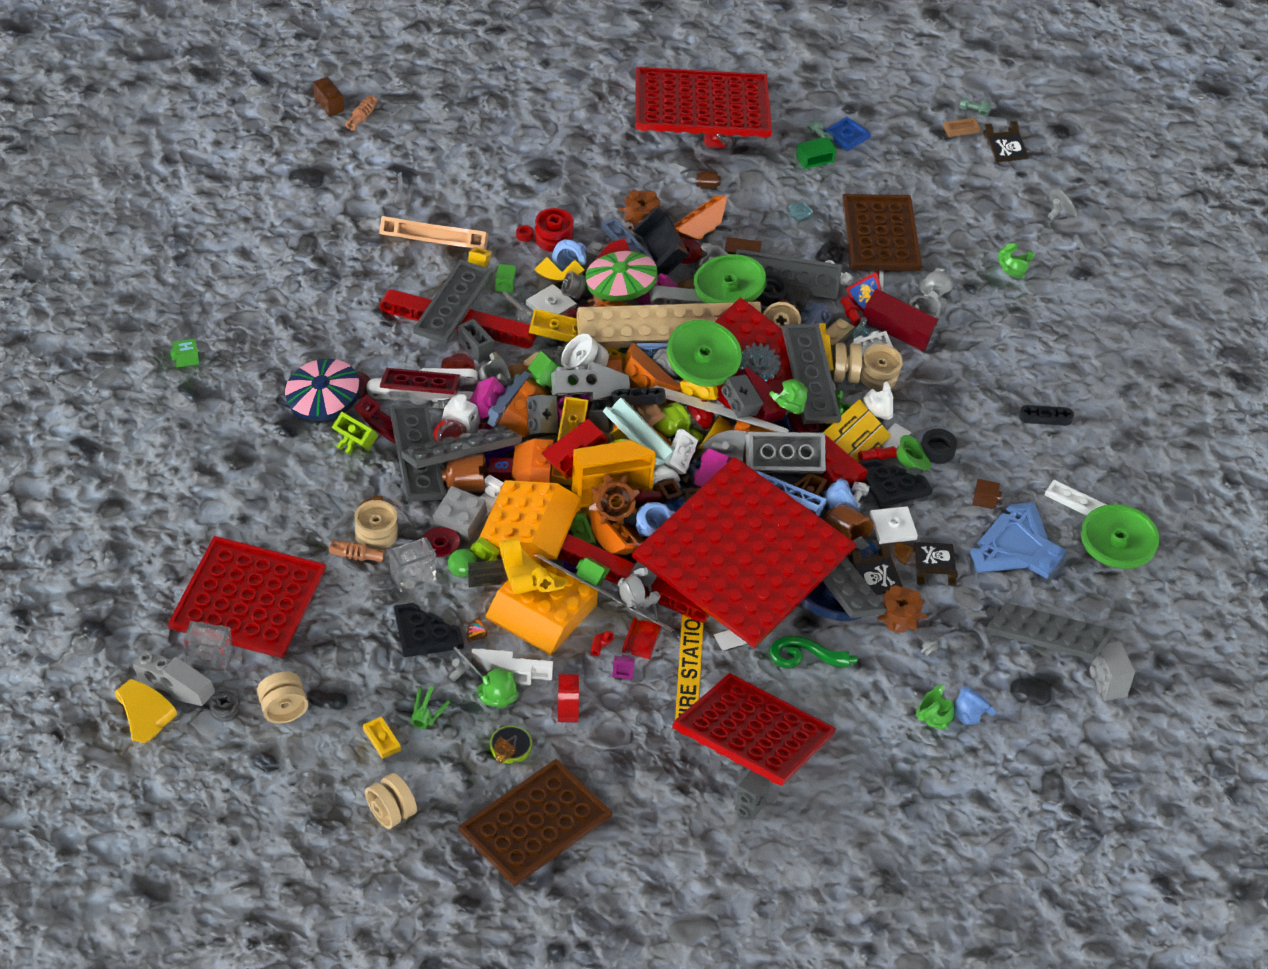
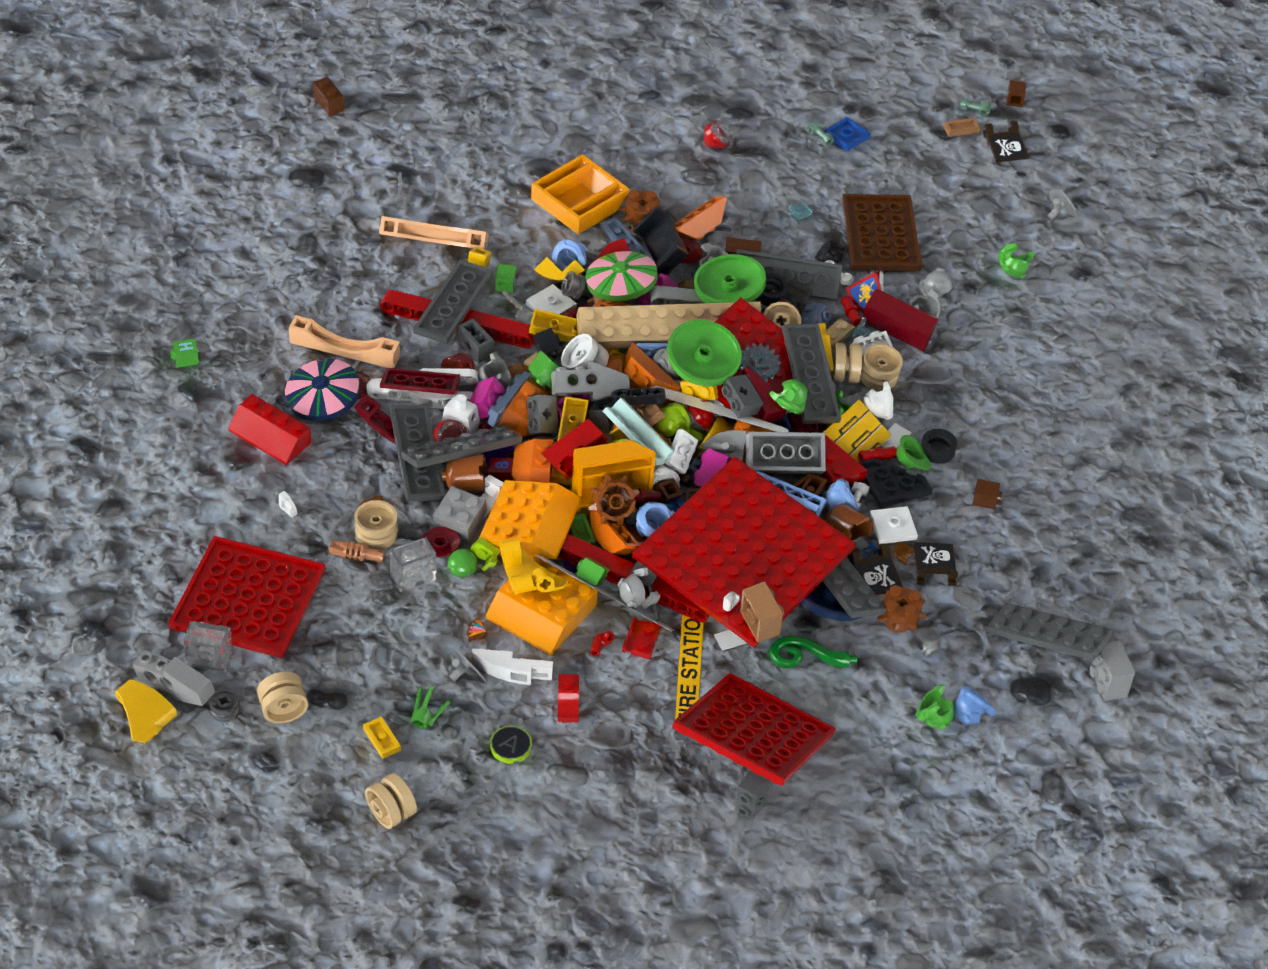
lime brick [332,411,379,455] -> none
nougat hinge [345,95,378,130] -> none
black plate [393,603,464,657] -> none
reddish brown plate [458,759,612,887] -> none
clear smoke plate [468,560,508,587] -> none
bright green helmet [478,669,519,709] -> none
clear orange tile [494,736,516,765] -> none
red tile [516,225,533,242] -> none
red wheel [535,208,574,252] -> none
magenta tile [612,654,635,680] -> none
red plate [635,67,772,138] -> none
reddish brown brick [696,172,721,189] -> none
green brick [796,137,836,169] -> none
medium blue plate [970,502,1067,579] -> none
black beam [1019,405,1074,426] -> none
white tile [1044,480,1107,516] -> none
bright green dish [1081,504,1159,569] -> none
none -> slope [228,394,311,465]
none -> white tile [279,491,298,518]
none -> light nougat arch [289,315,400,368]
none -> light orange slope [531,154,630,235]
none -> black brick [532,328,561,357]
none -> white tile [723,591,740,612]
none -> medium nougat brick [740,581,784,643]
none -> reddish brown brick [1006,80,1026,107]

